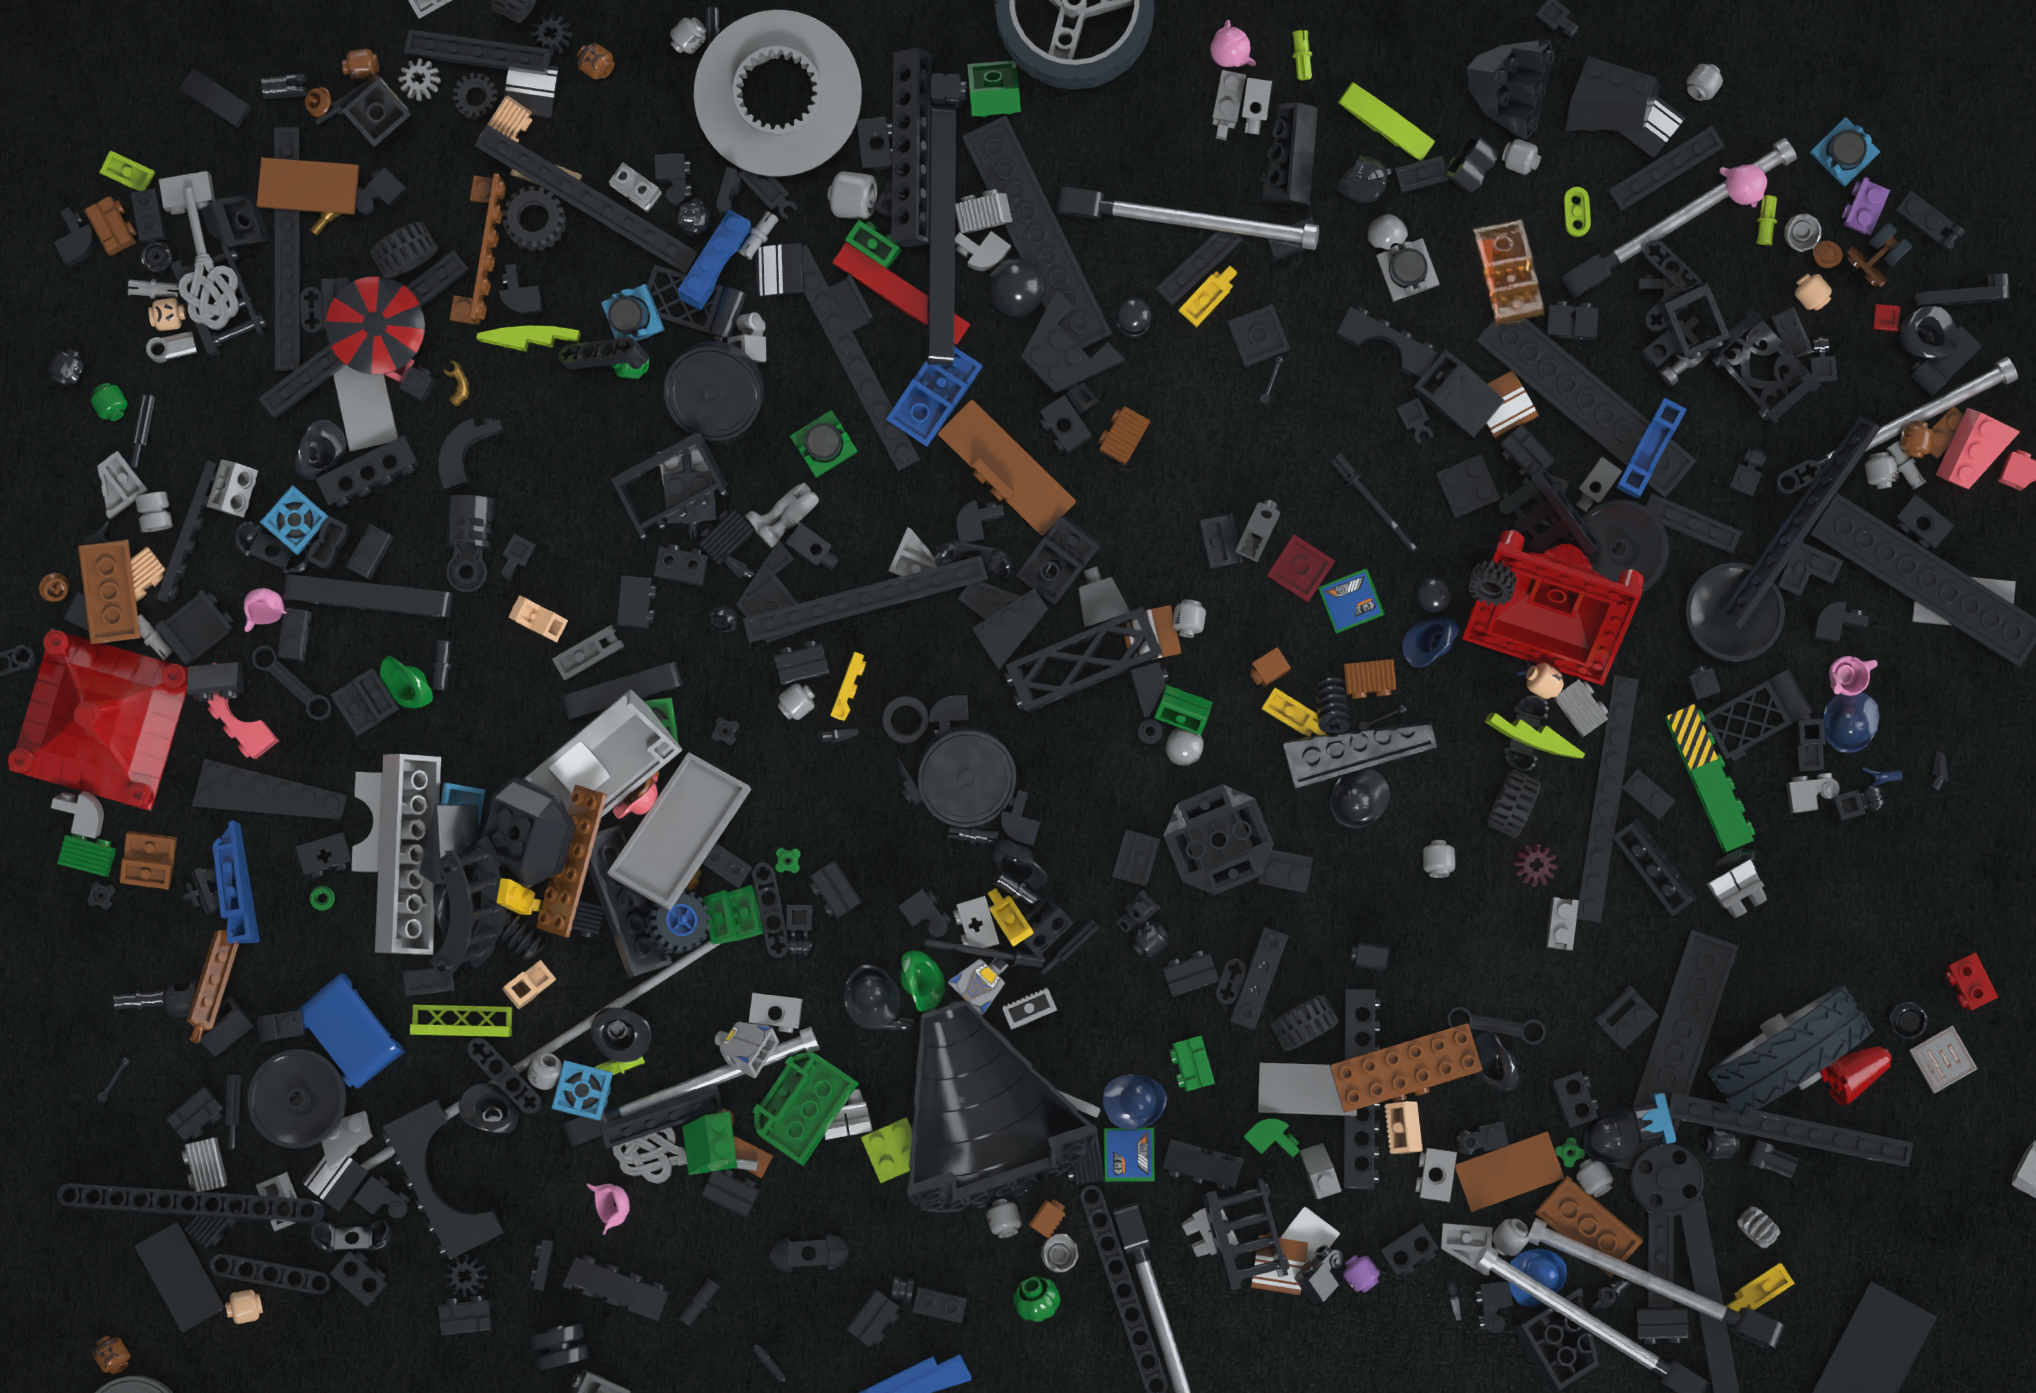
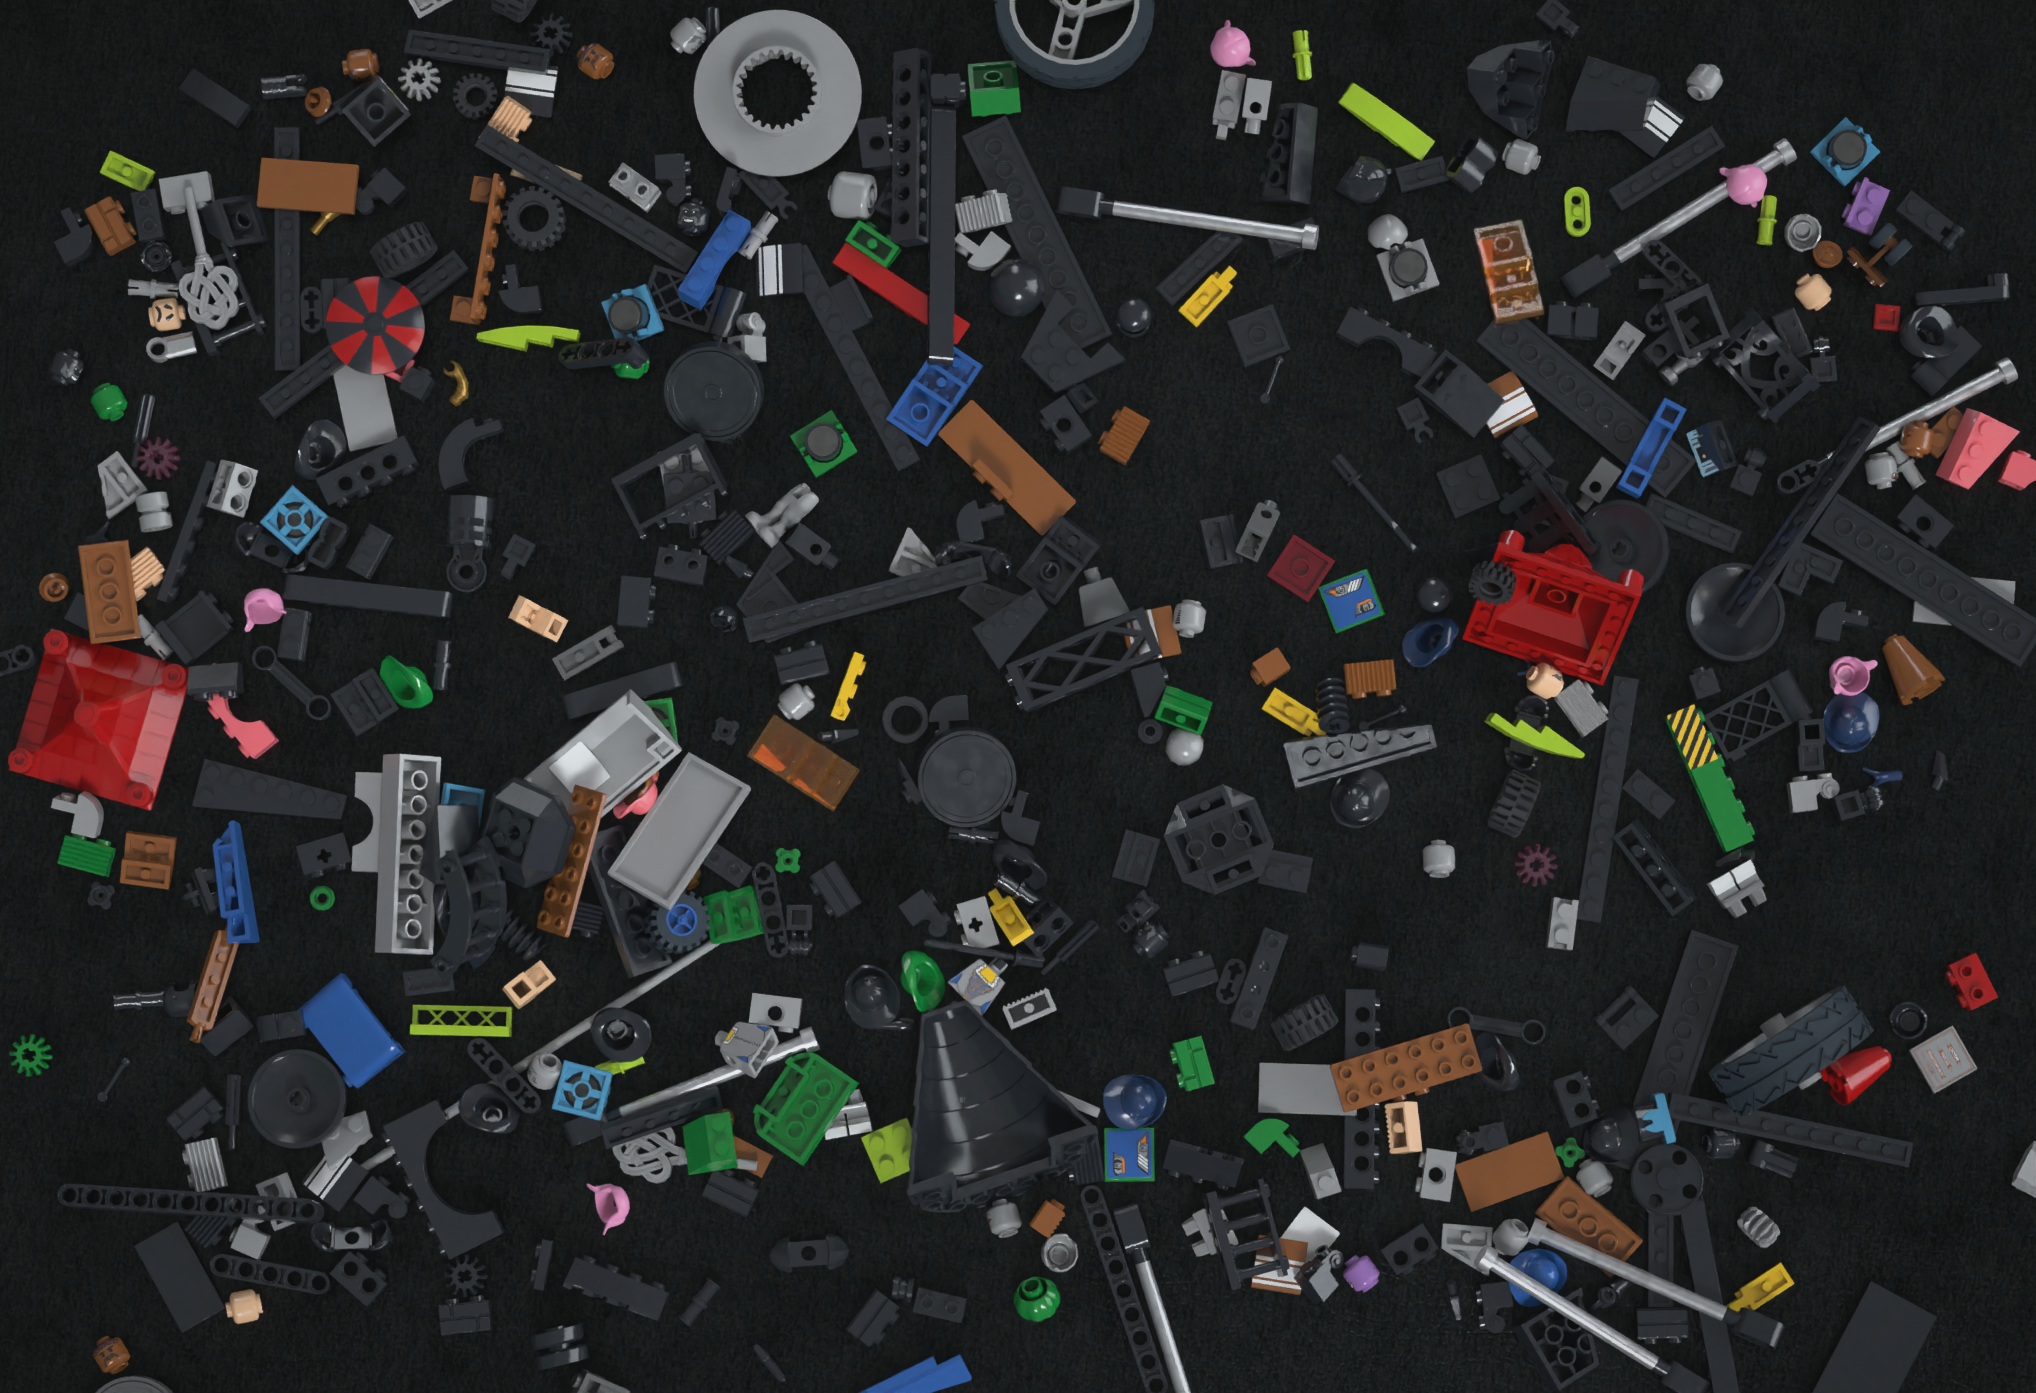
yellow hinge [497,879,543,915] -> none
none -> green gear [9,1034,53,1076]
none -> clear pink gear [137,437,180,480]
none -> light grey brick [230,1205,271,1260]
none -> clear orange slope [747,715,860,811]
none -> light grey brick [1593,321,1645,380]
none -> black panel [1686,420,1738,478]
none -> dark orange cone [1882,634,1945,705]

